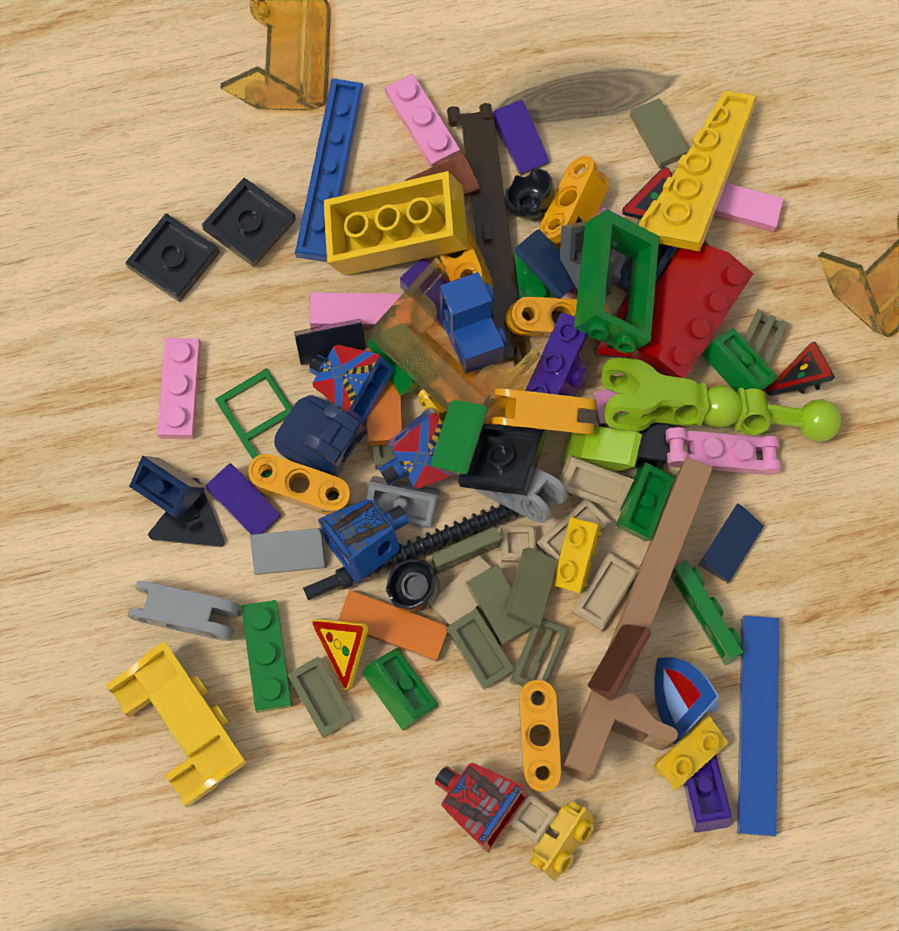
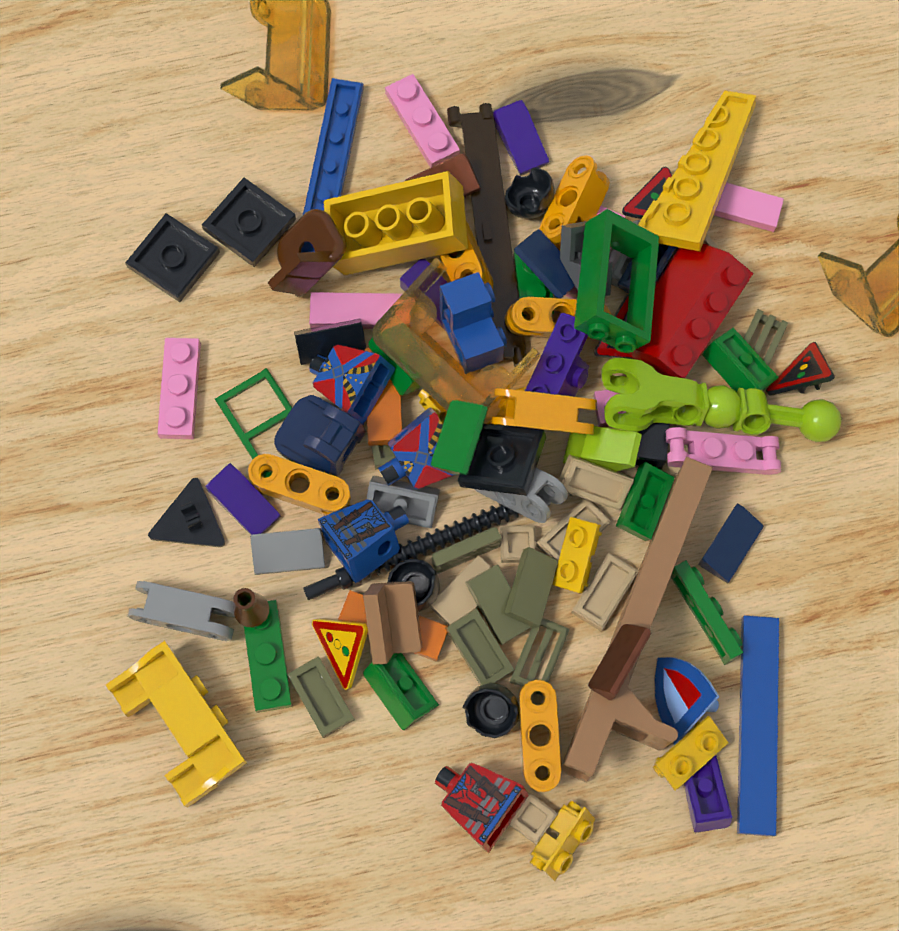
dark blue slope [129,455,205,518] -> none
olive tile [630,98,689,168] -> none
none -> reddish brown cone [233,588,269,627]
none -> reddish brown piece [268,209,346,297]
none -> medium nougat panel [363,581,423,664]
none -> black hair [463,683,519,739]

